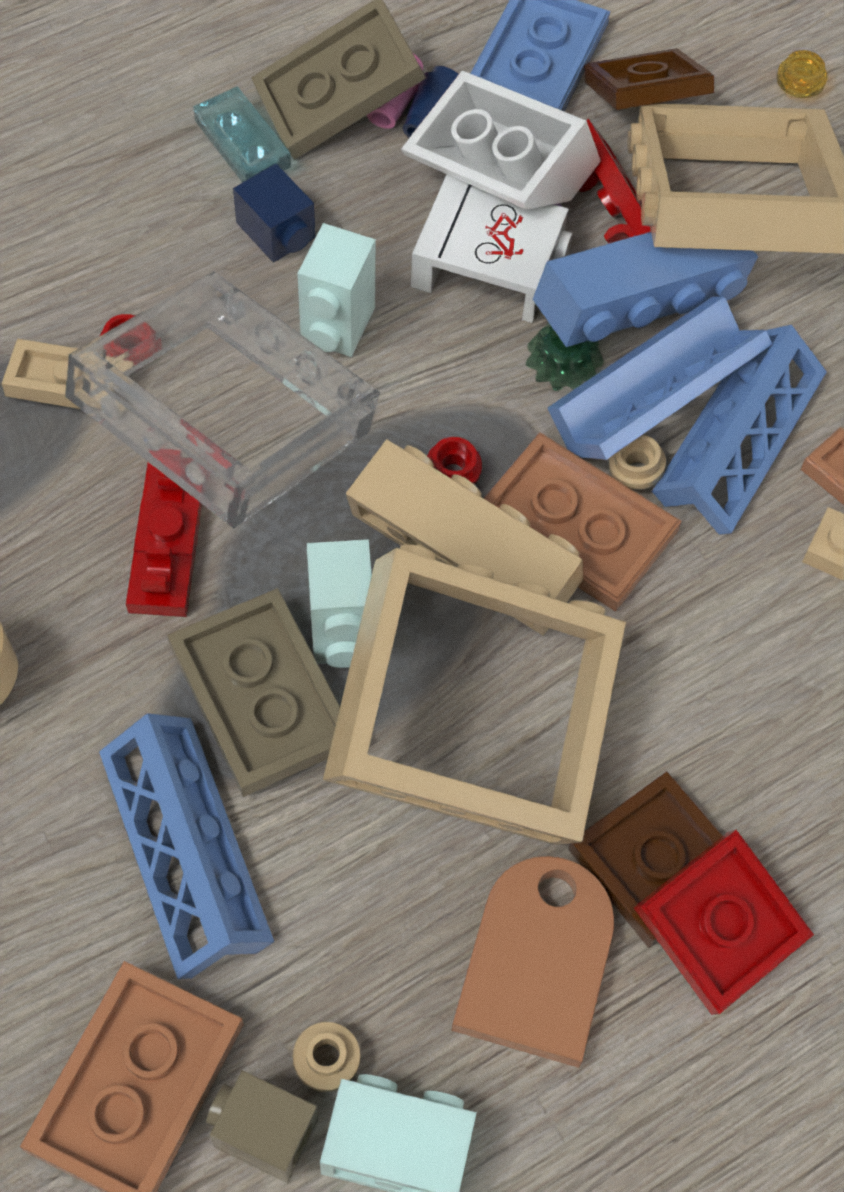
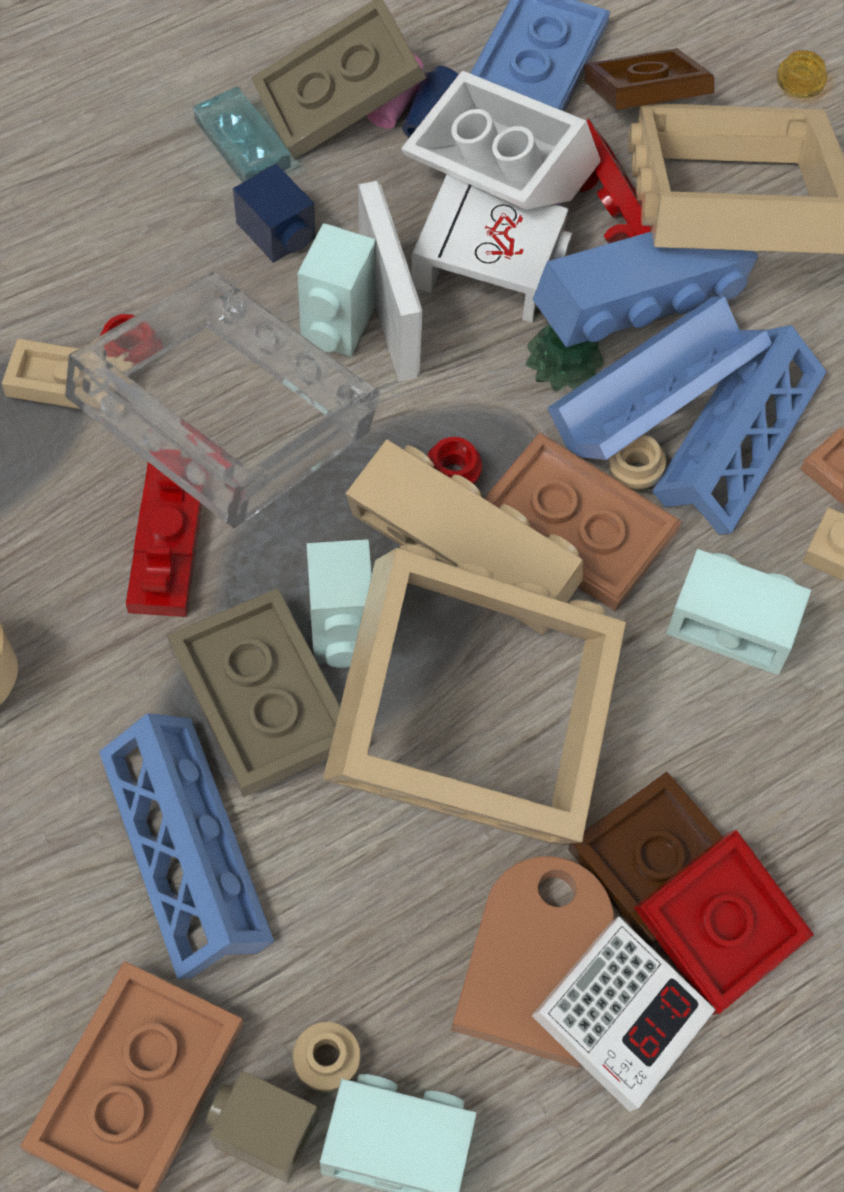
none -> white tile [358,181,423,382]
none -> white tile [531,917,715,1112]
none -> light aqua brick [666,549,811,675]

